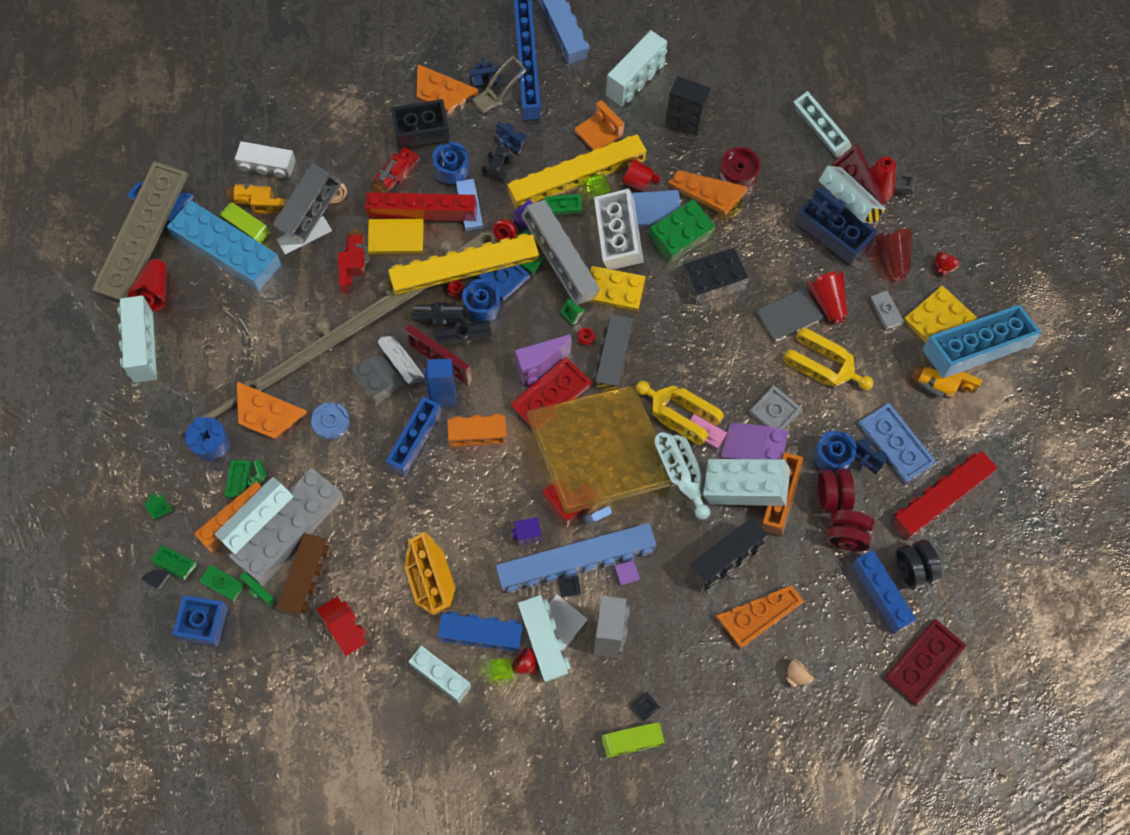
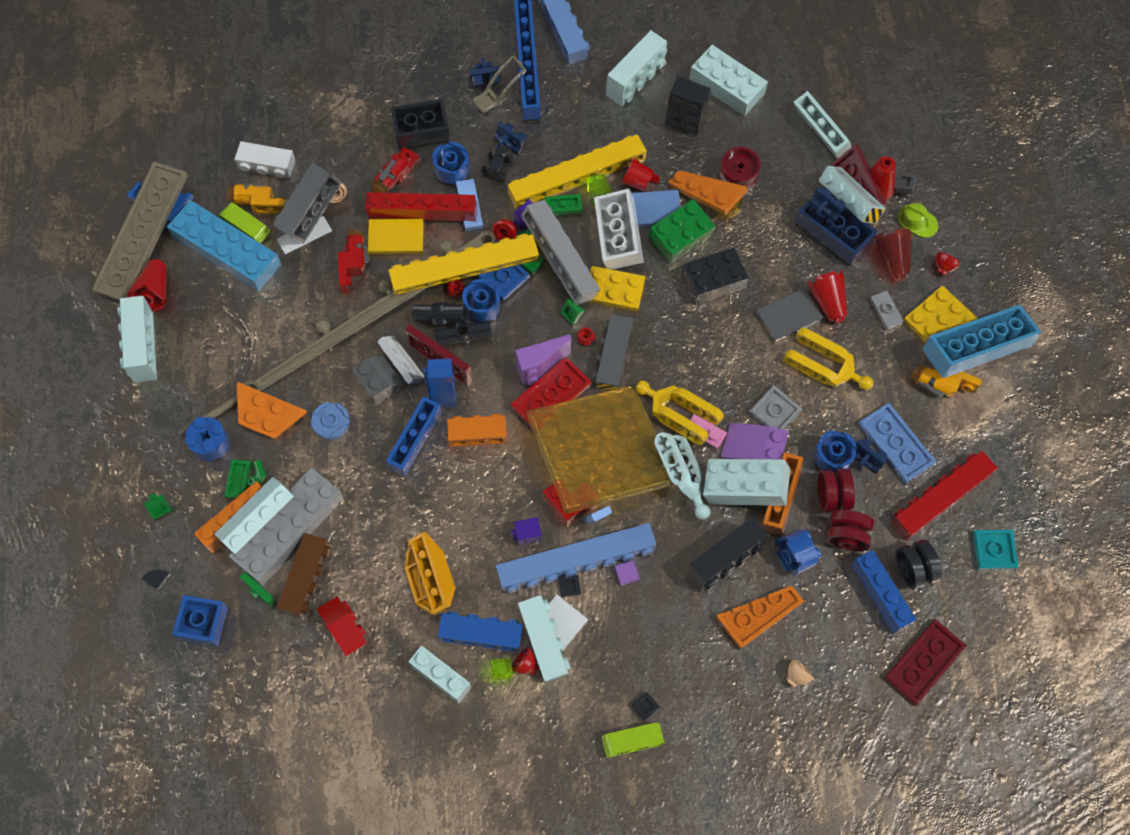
green plate [150,545,197,580] -> none
green plate [199,565,245,602] -> none
orange wing [417,65,478,113] -> none
orange bracket [575,100,624,150] -> none
light grey brick [593,596,630,658] -> none
none -> light aqua brick [689,45,768,116]
none -> blue brick [775,529,821,576]
none -> lime piece [897,203,938,238]
none -> teal tile [972,529,1019,570]

